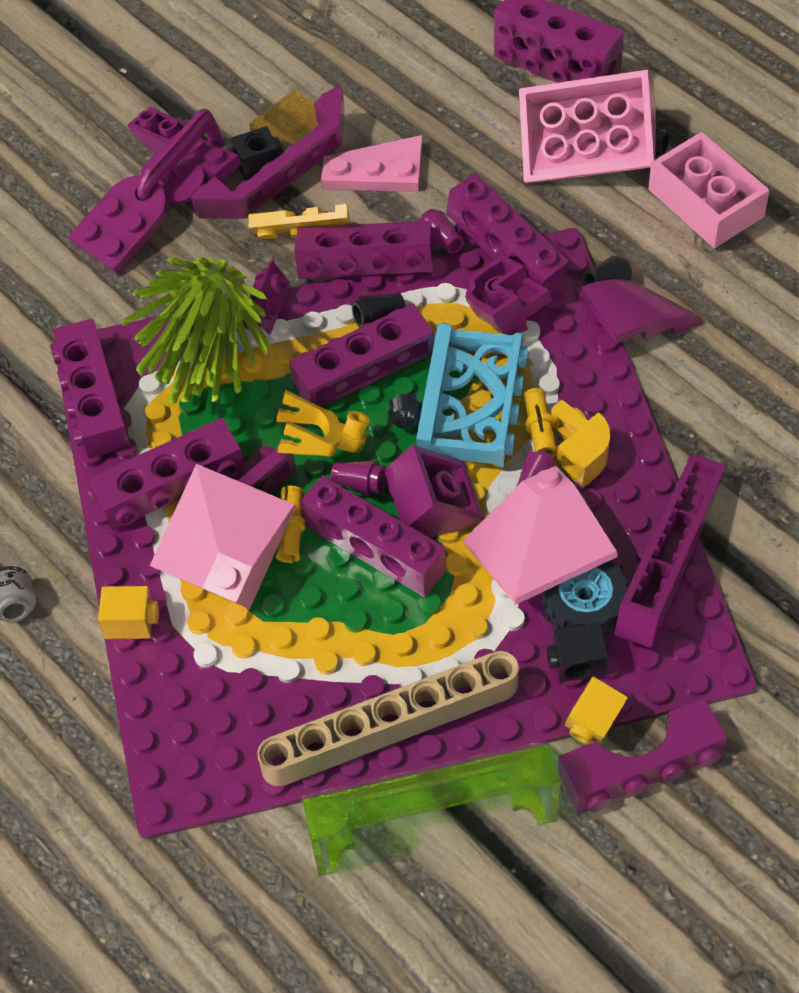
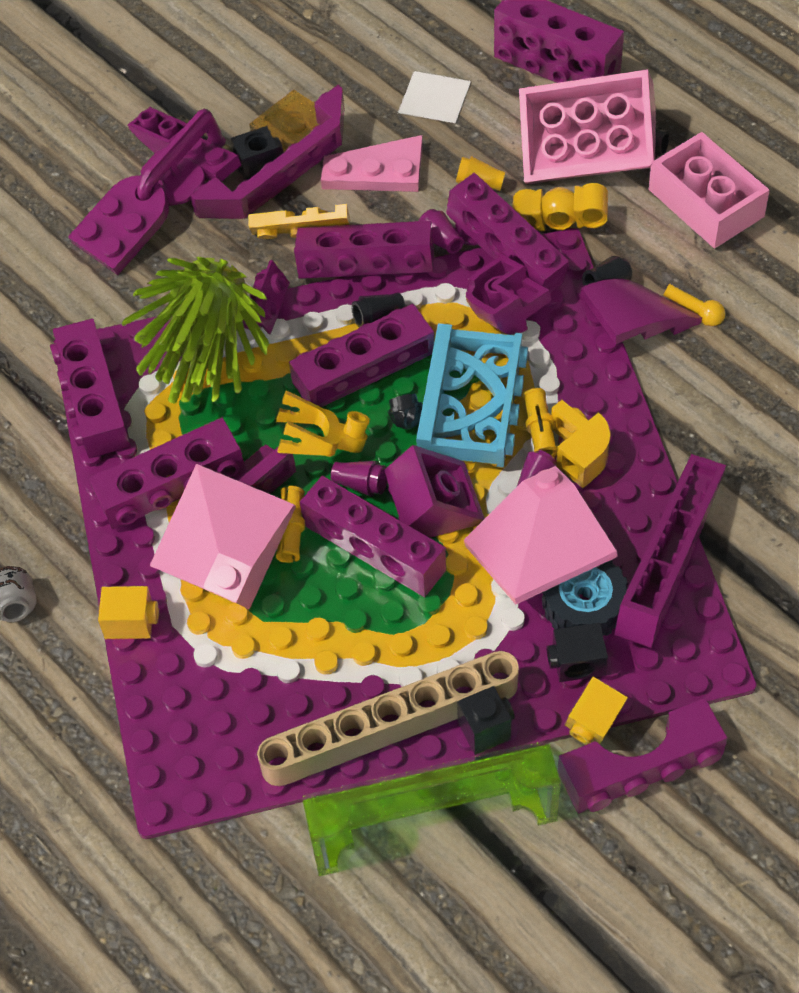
none -> white sticker [398,71,471,123]
none -> yellow cone [456,156,505,191]
none -> black brick [457,686,515,755]
none -> yellow piece [512,183,608,231]
none -> yellow bar [663,283,725,326]

